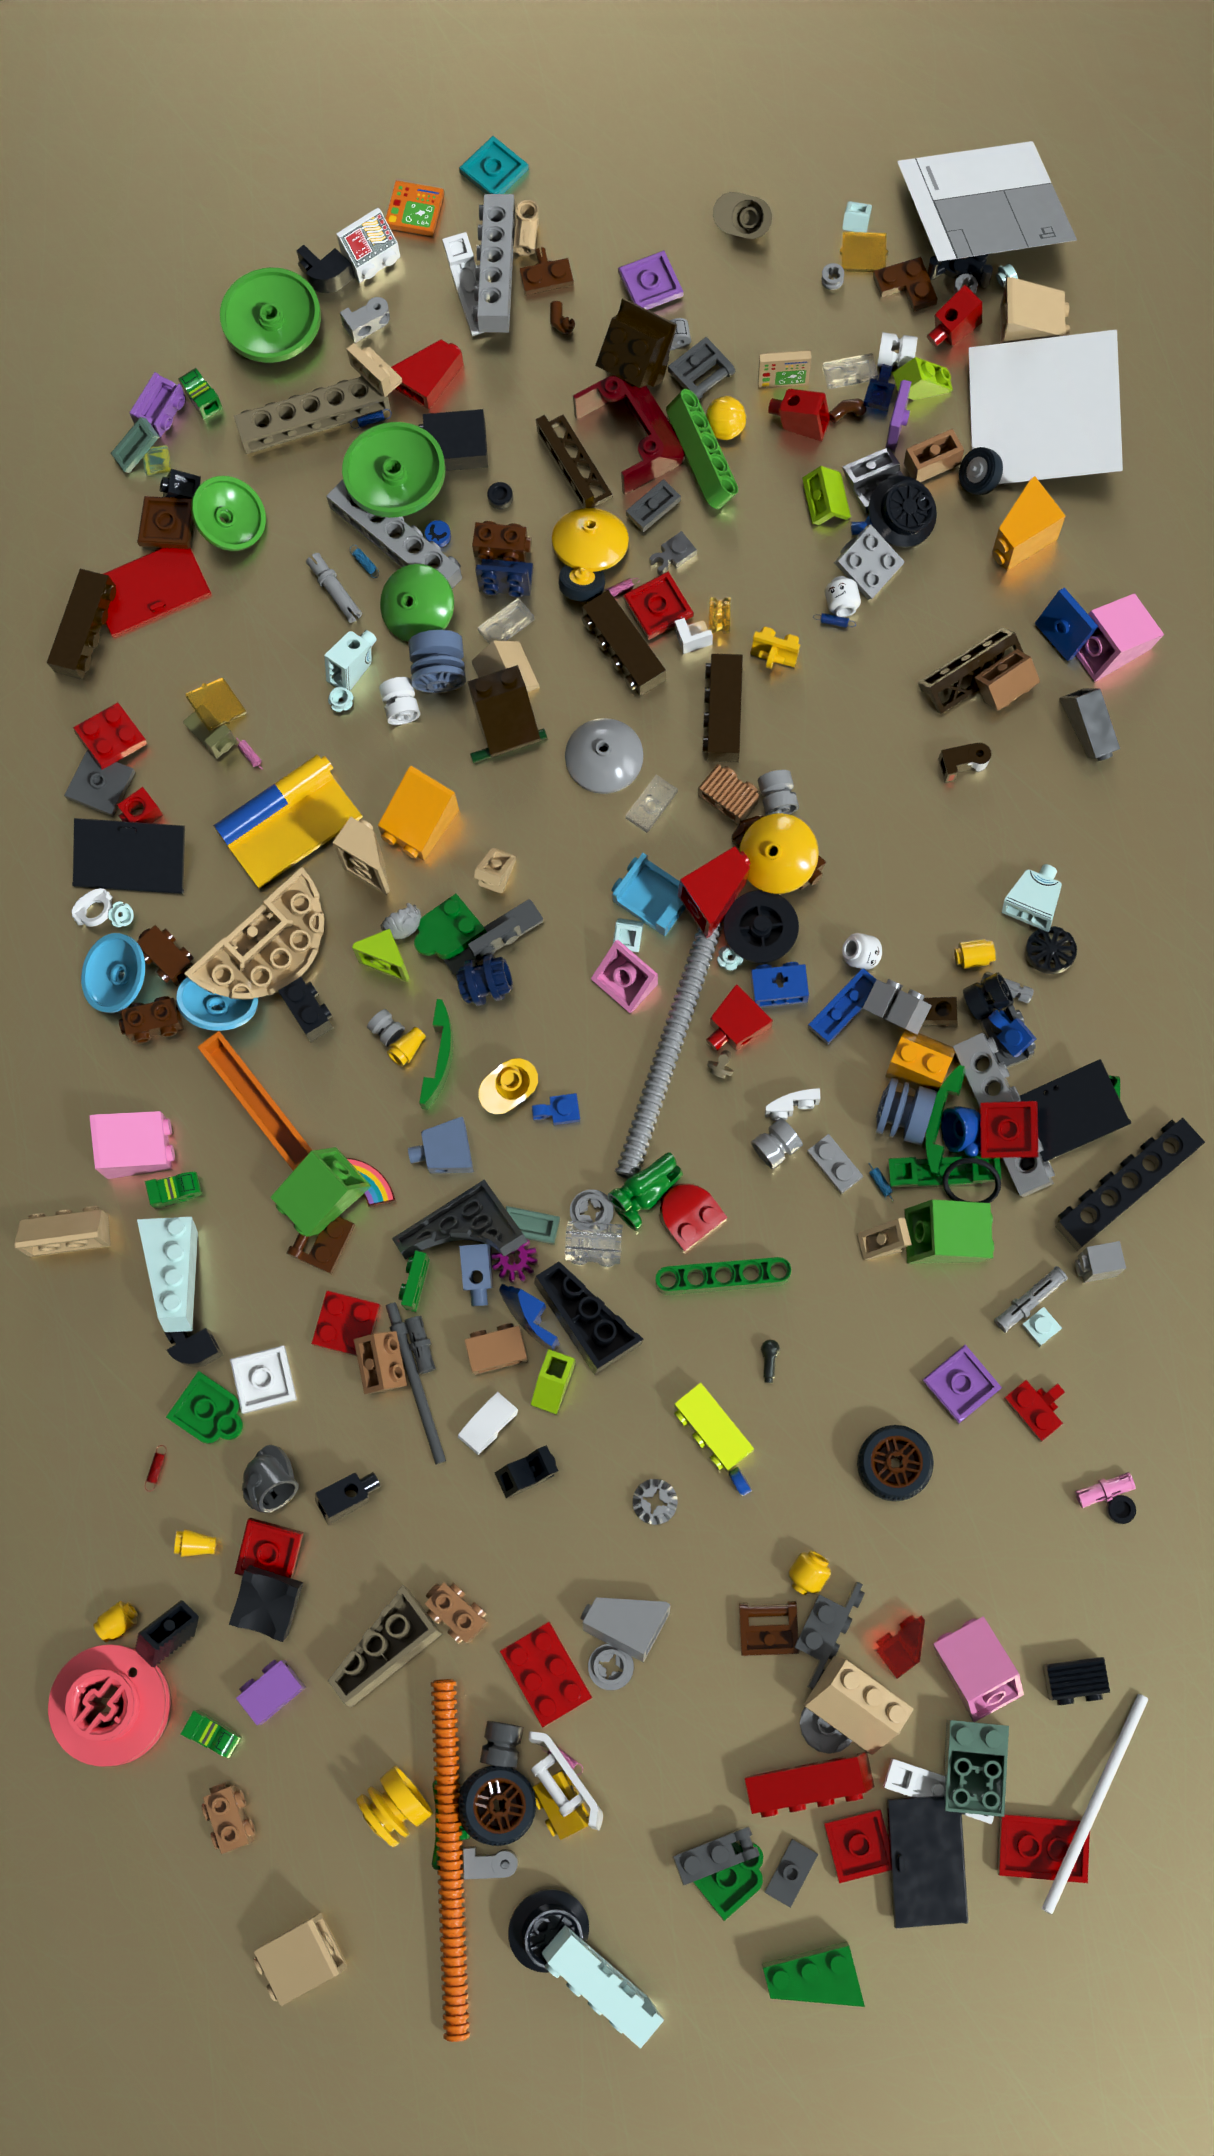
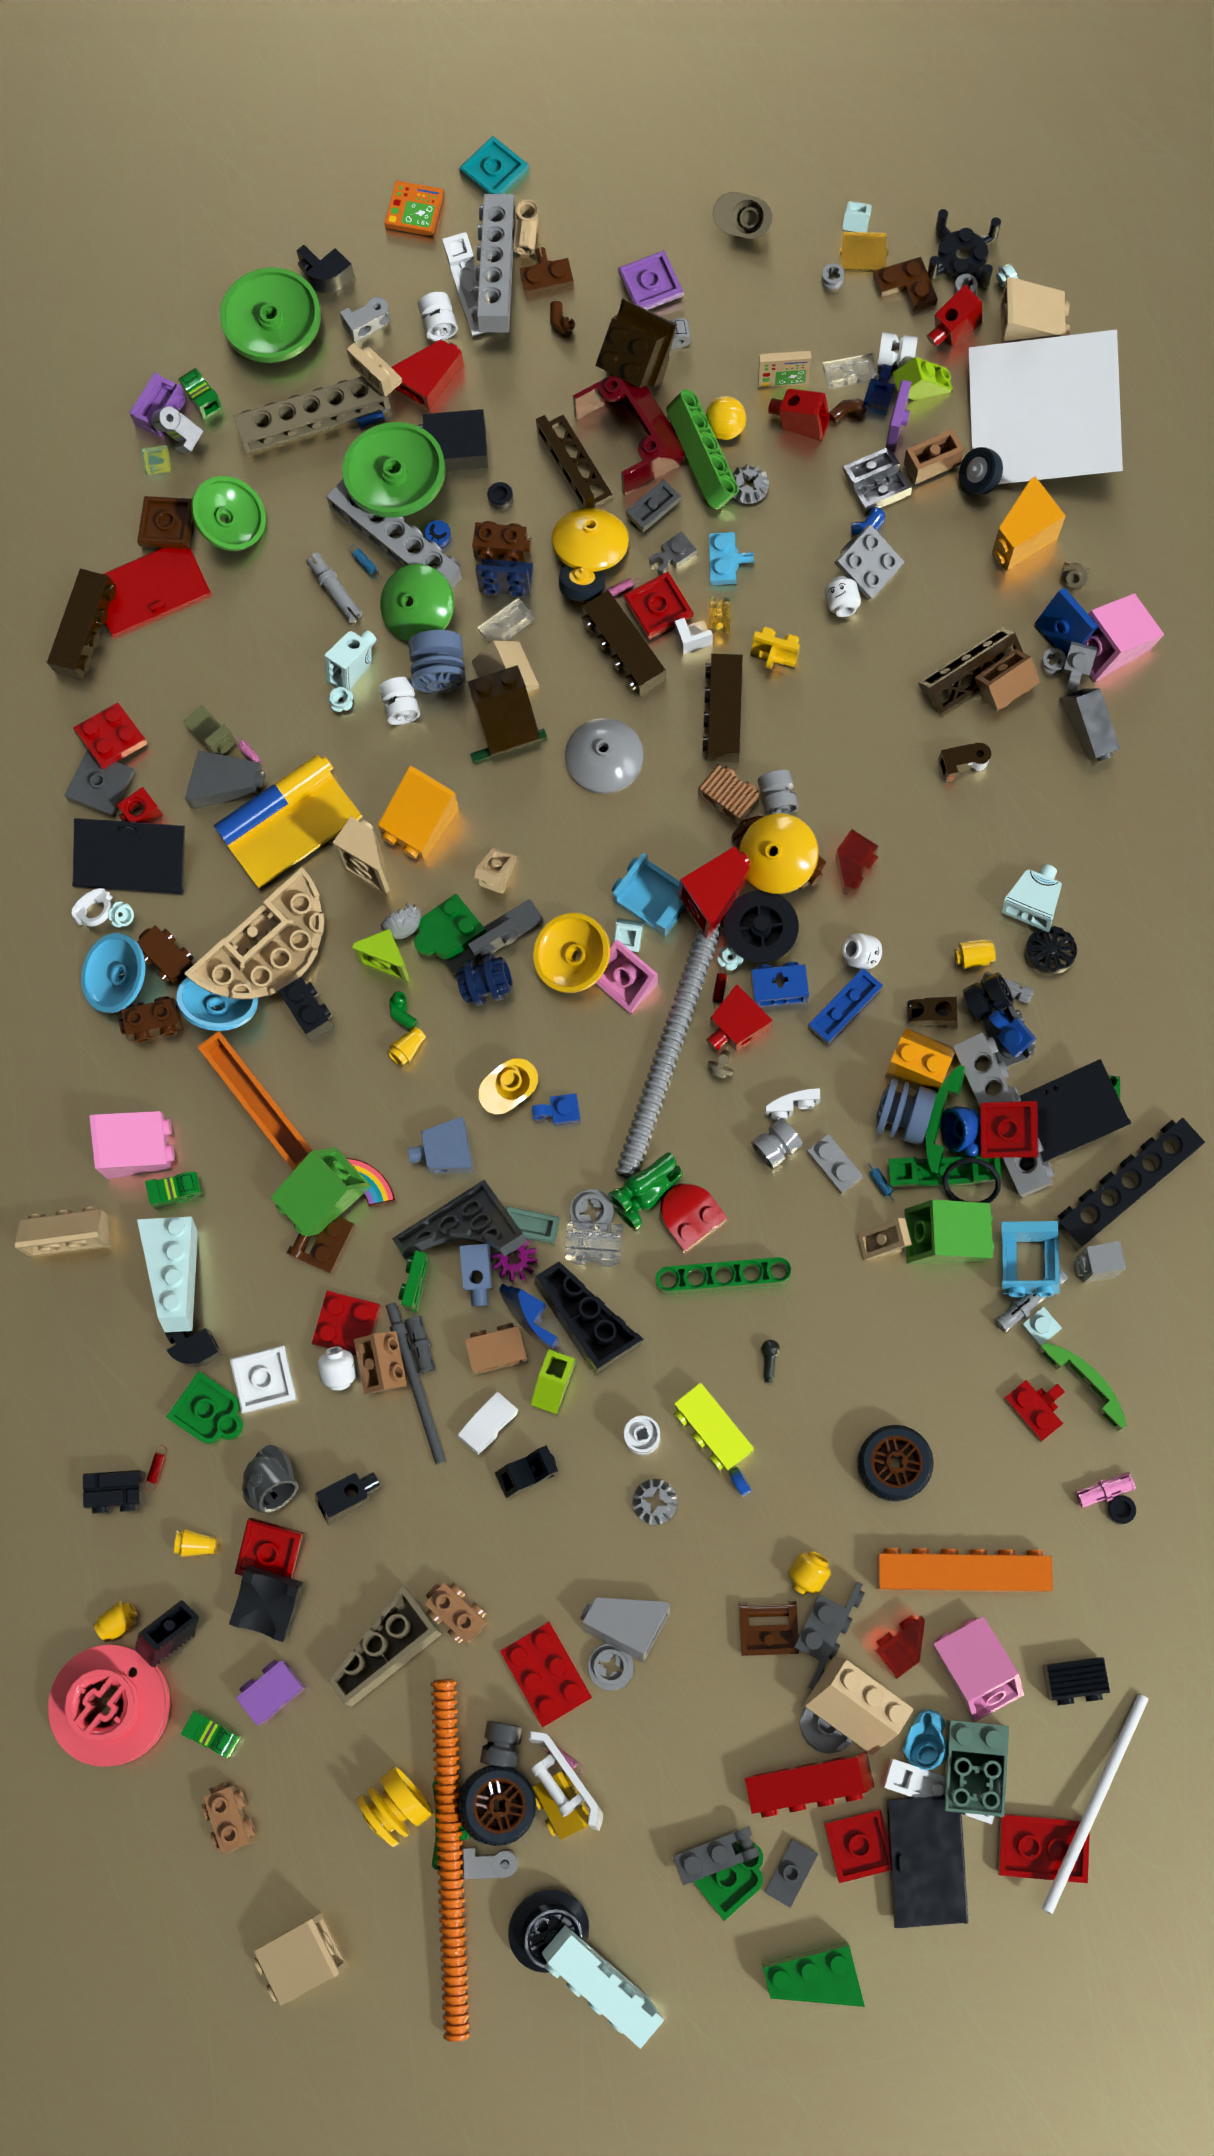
sand green tile [111,417,159,473] -> none
black bracket [160,469,201,499] -> none
clear yellow piece [186,678,246,731] -> none
slope [336,208,400,283] -> none
light grey wheel [367,1009,405,1047] -> none
green slope [419,999,453,1110] -> none
clear plate [626,775,678,833] -> none
dark grey plate [668,337,736,400] -> none
lime panel [802,466,851,525] -> none
blue piece [813,613,856,628] -> none
light grey piece [863,979,932,1035] -> none
black wheel [868,476,937,548] -> none
sticker [897,141,1077,261] -> none
medium lavender plate [922,1344,1002,1424] -> none
none -> black brick [83,1470,145,1514]
none -> leg [151,406,203,454]
none -> dark grey slope [185,750,265,809]
none -> white head [318,1347,356,1390]
none -> green arm [389,991,418,1031]
none -> white wheel [418,292,458,341]
none -> yellow dish [533,913,610,993]
none -> white wheel [624,1416,661,1456]
none -> medium azure plate [709,532,754,585]
none -> red piece [712,967,727,1009]
none -> light grey gear [732,464,769,504]
none -> clear red slope [835,829,879,896]
none -> orange brick [877,1548,1053,1592]
none -> medium azure hair [903,1709,947,1770]
none -> medium azure panel [1001,1221,1060,1298]
none -> bright green slope [1037,1343,1126,1431]
none -> light grey bush [1041,648,1066,675]
none -> dark tan plate [1061,562,1090,588]
none -> light grey plate [1064,641,1097,692]

